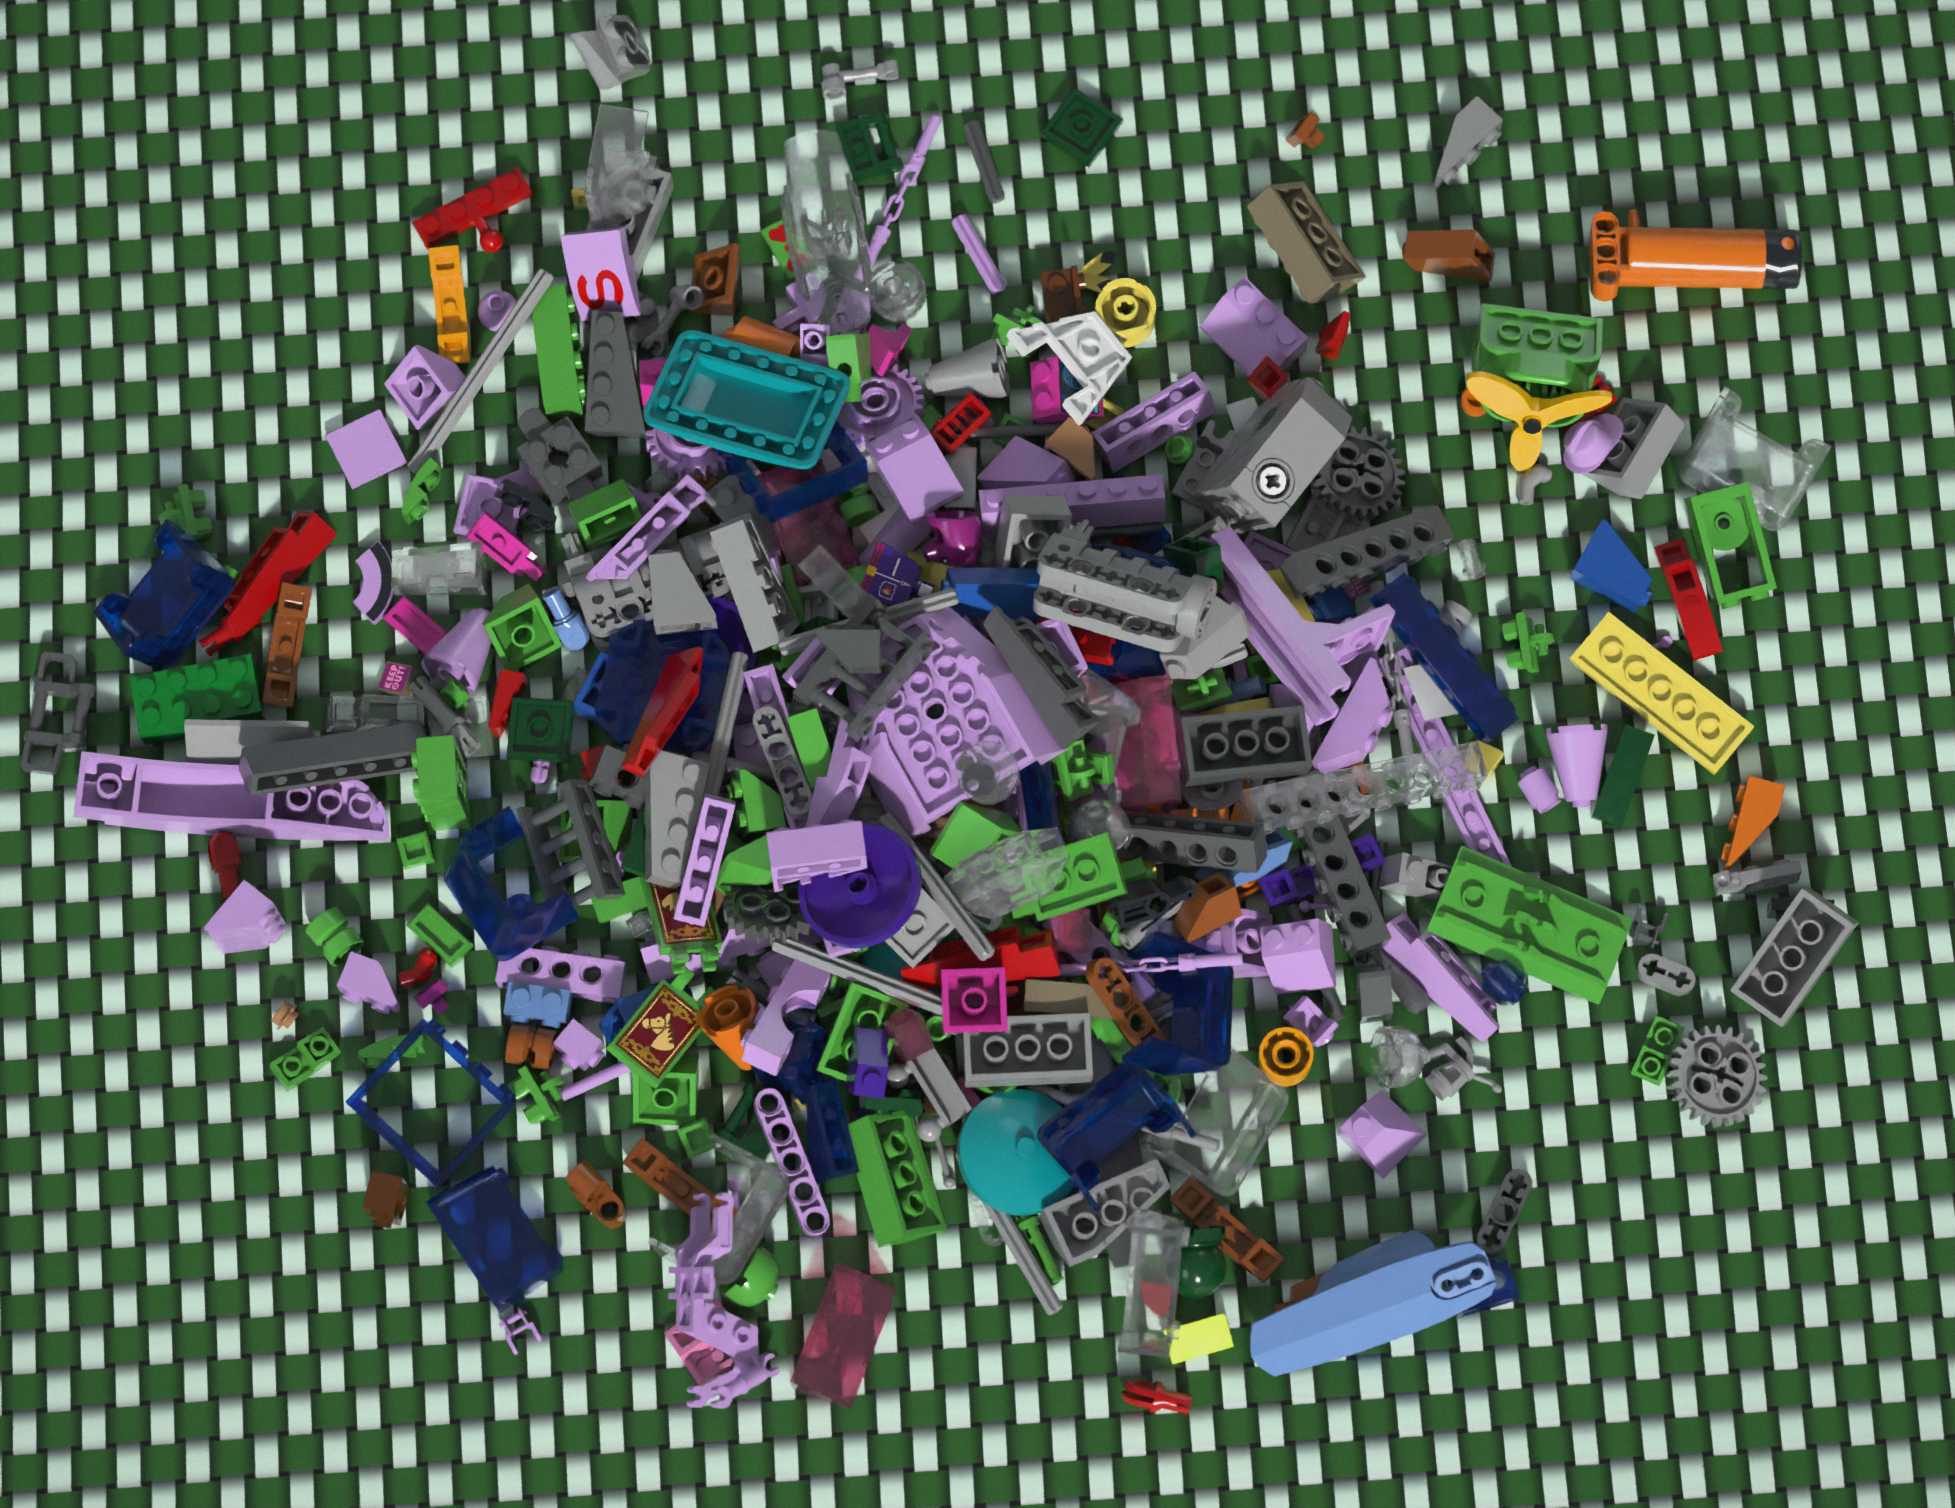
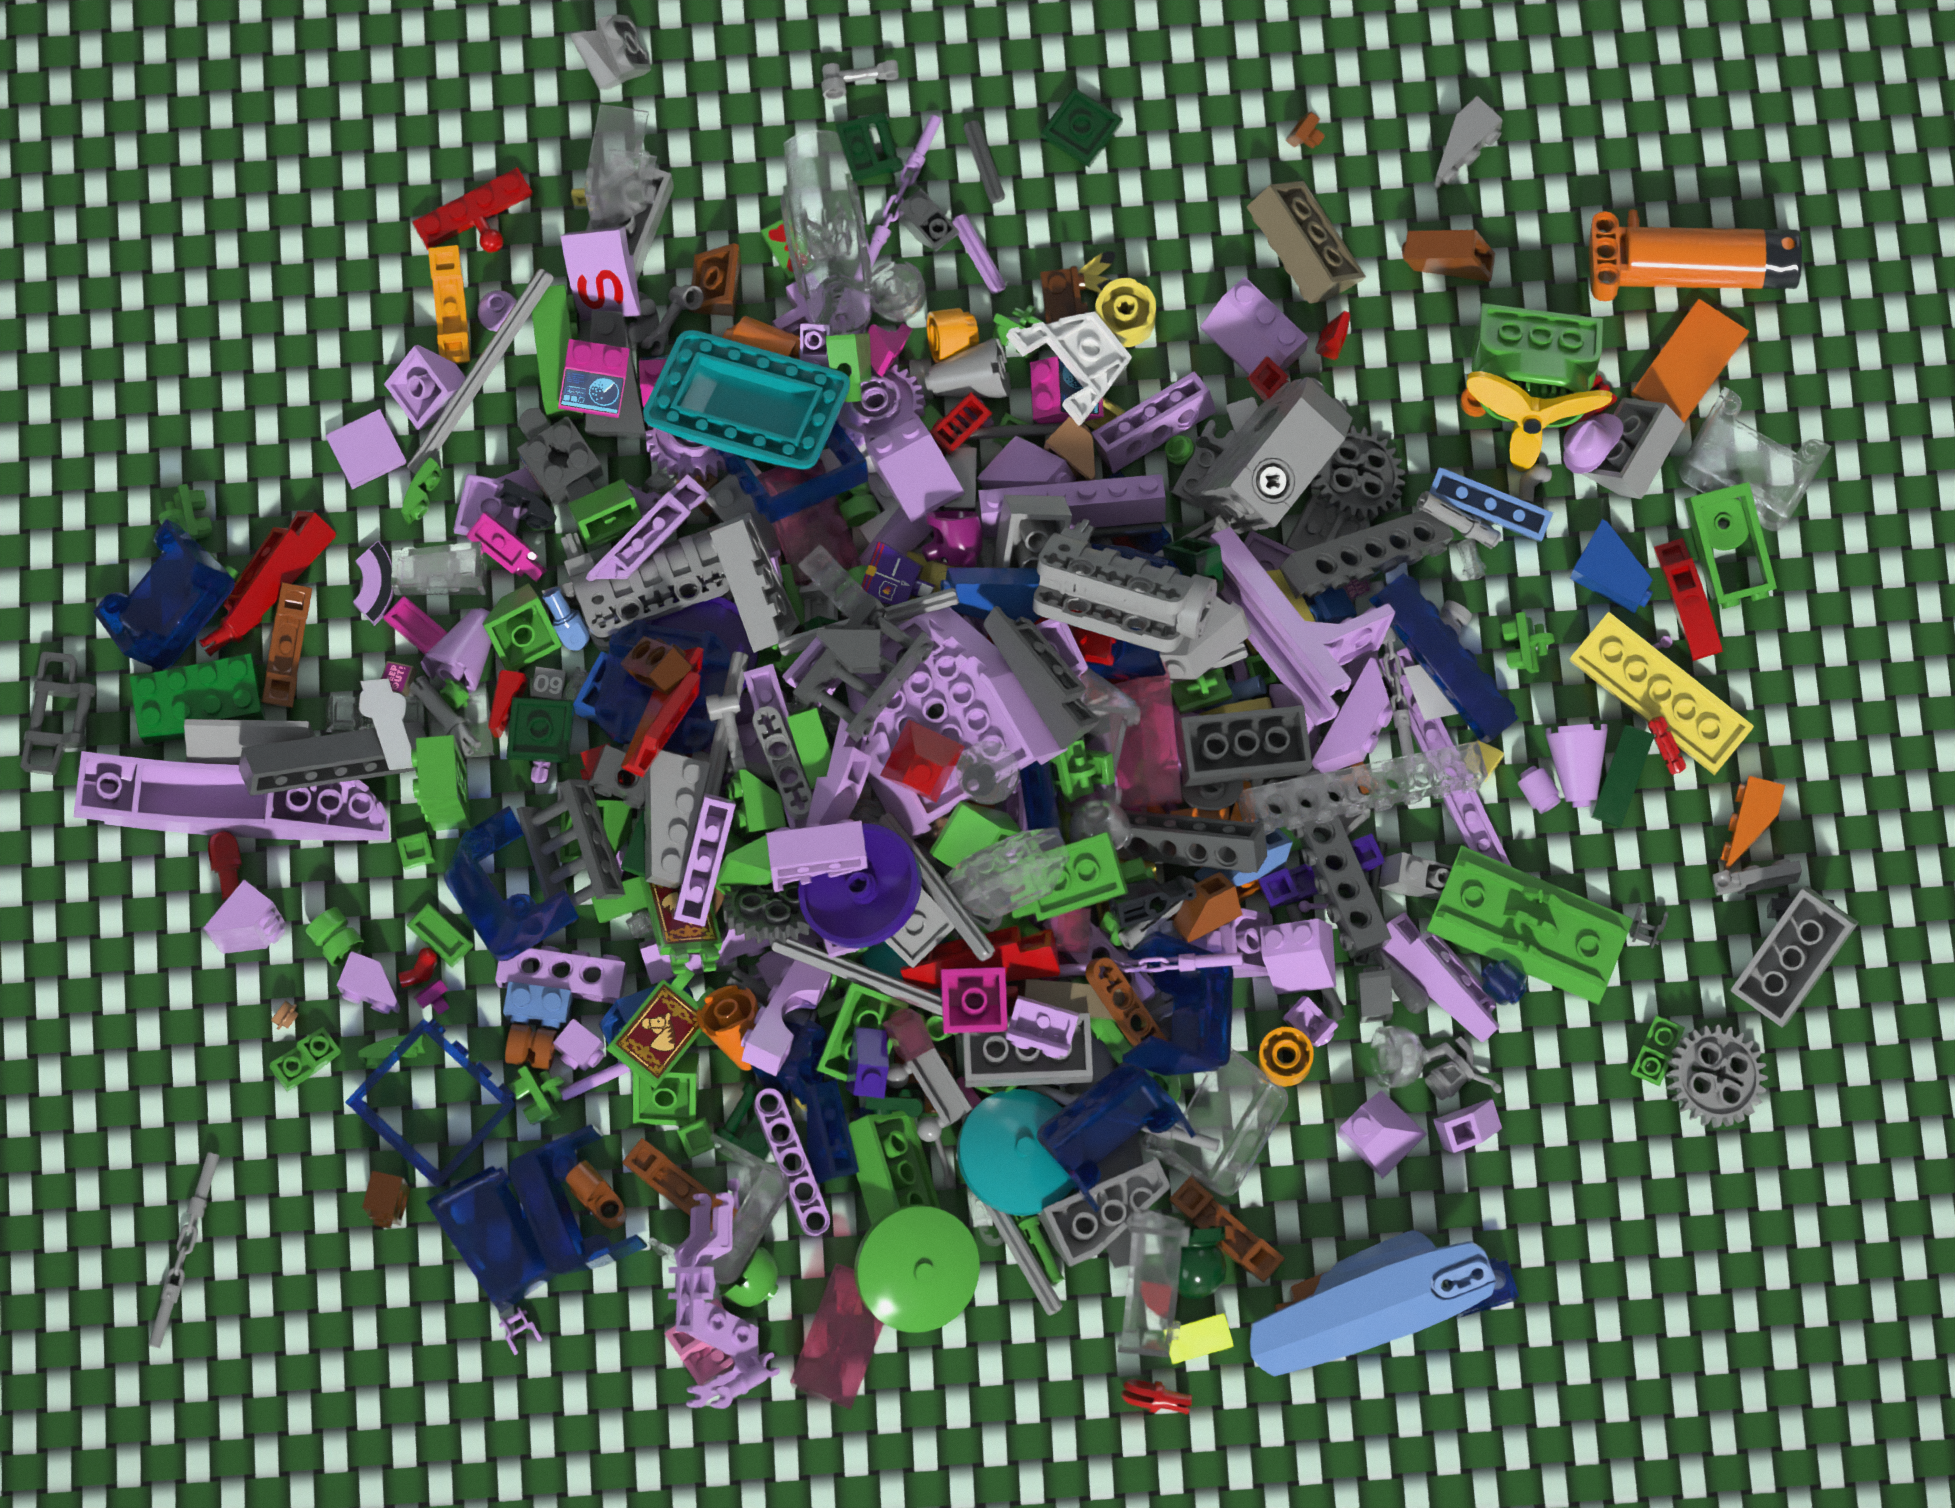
light grey slope [648,549,718,635] -> none
dark grey beam [1476,1169,1532,1256] -> none
light grey beam [1636,954,1696,996] -> none
none -> light grey piece [148,1152,219,1349]
none -> white sticker [359,679,415,770]
none -> clear blue windscreen [509,1124,648,1275]
none -> light grey tile [530,667,567,700]
none -> slope [558,339,630,418]
none -> reddish brown brick [620,636,692,695]
none -> light grey brick [705,693,746,774]
none -> bright green dish [854,1204,980,1333]
none -> red slope [880,719,965,803]
none -> dark grey slope [898,188,960,251]
none -> light orange piece [927,308,979,363]
none -> lavender bracket [1005,995,1080,1058]
none -> light grey pin [1416,491,1501,549]
none -> medium blue brick [1429,467,1553,542]
none -> lavender slope [1433,1098,1502,1153]
none -> orange tile [1631,299,1749,424]
none -> red axle [1648,716,1686,775]

